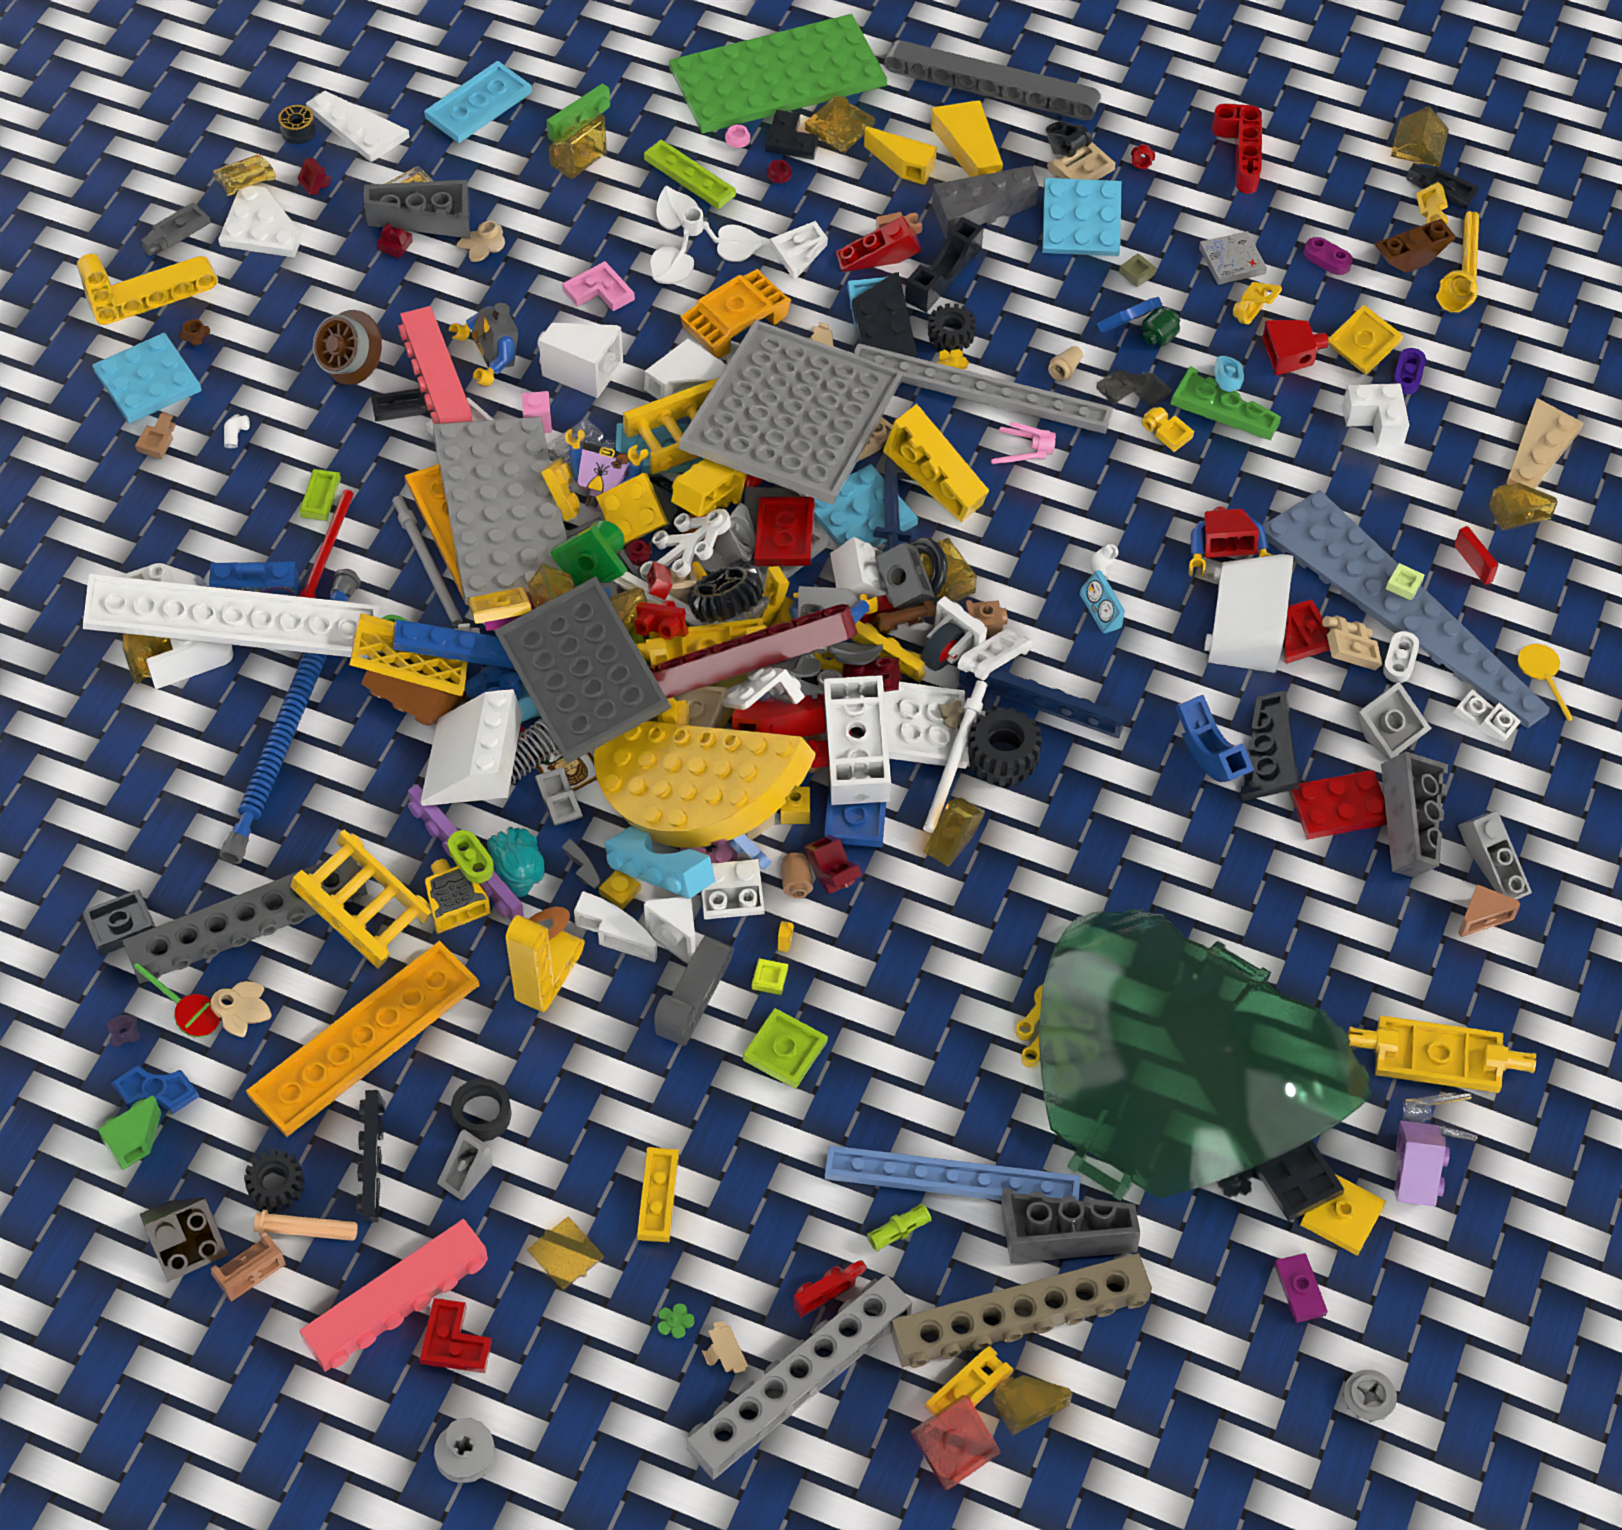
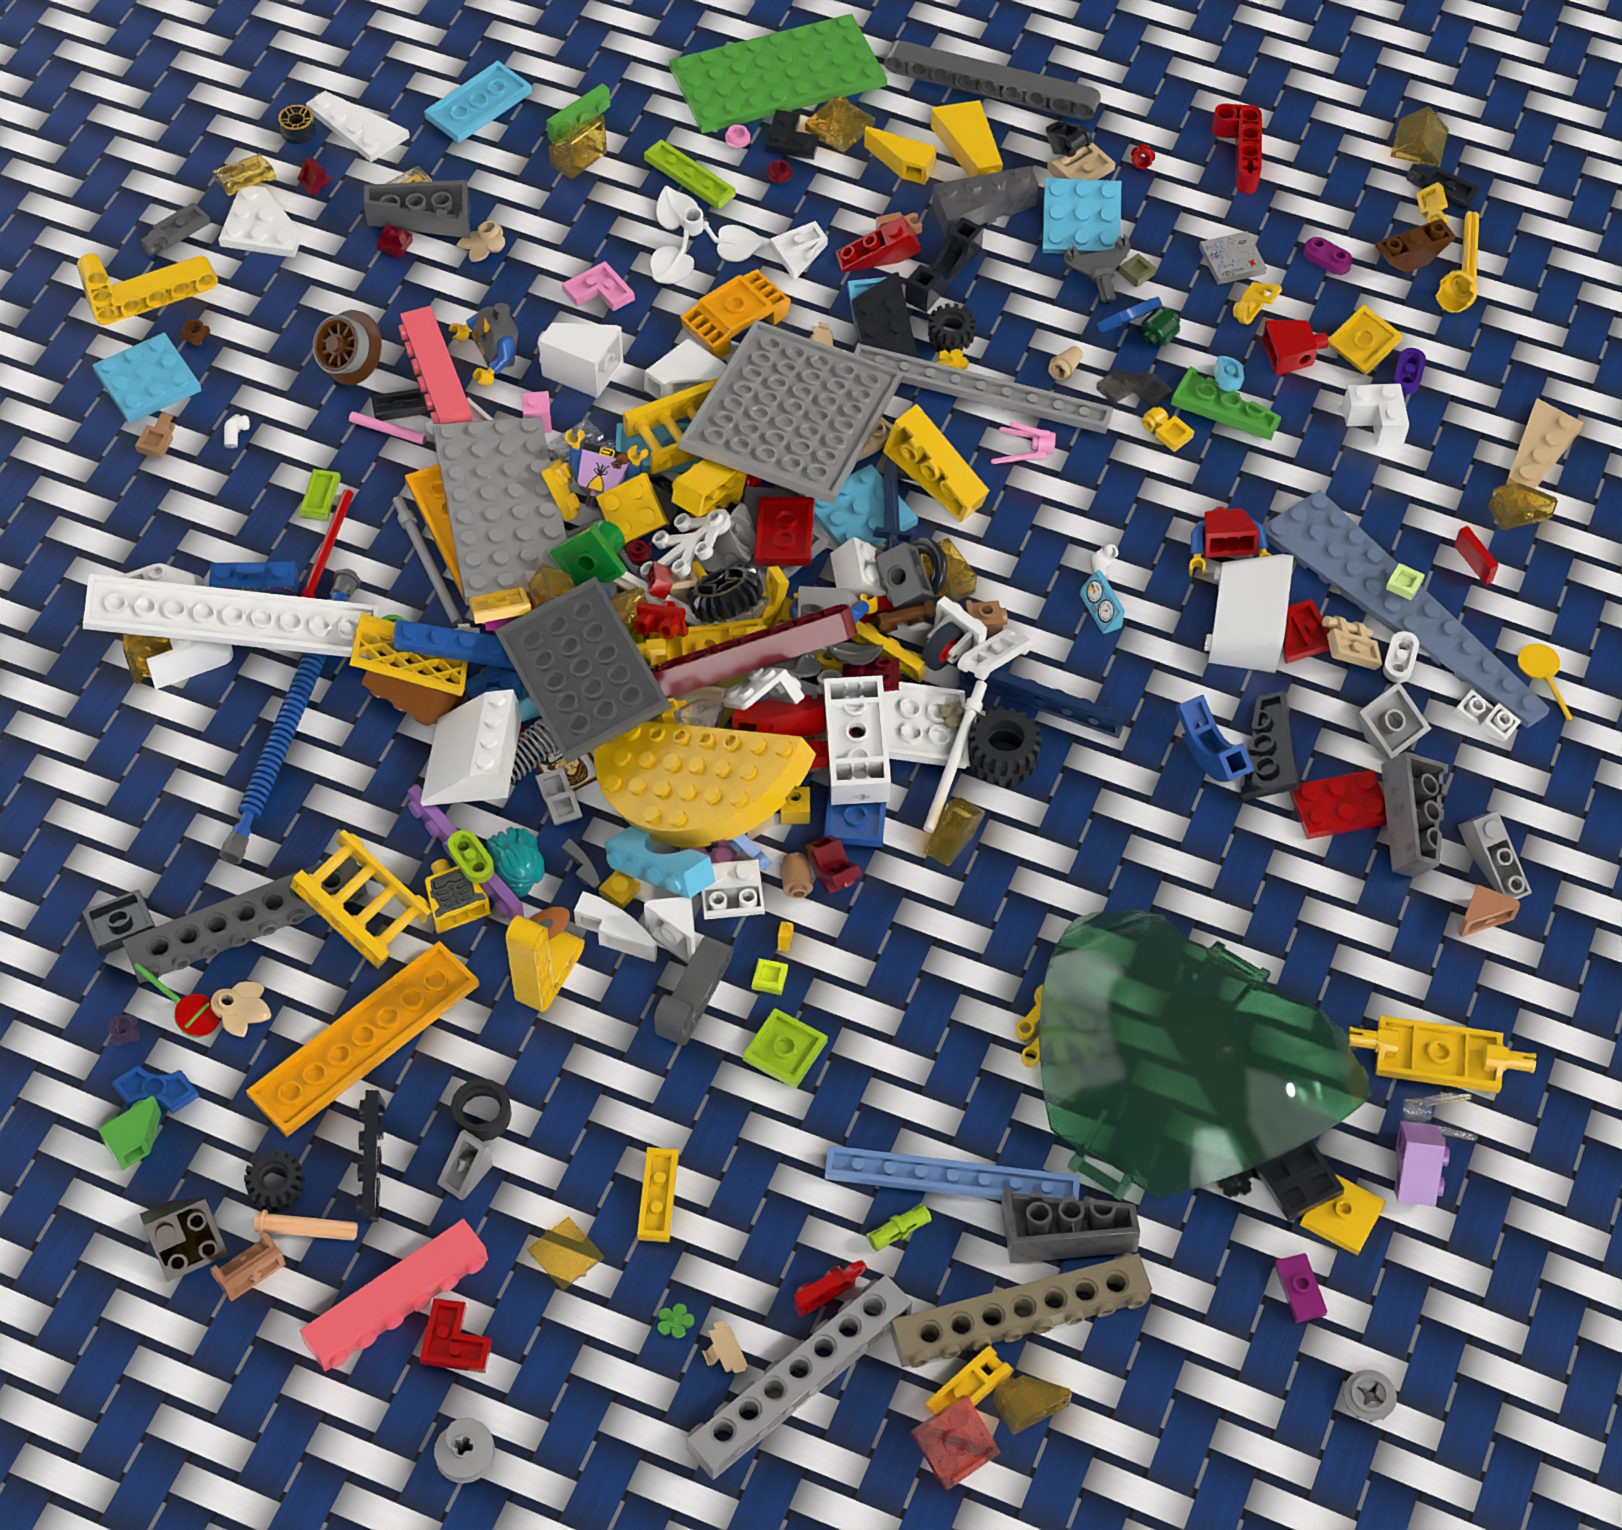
none -> bright pink bar [349,411,427,445]
none -> clear slope [674,699,724,728]
none -> dark grey axle [1064,235,1131,303]

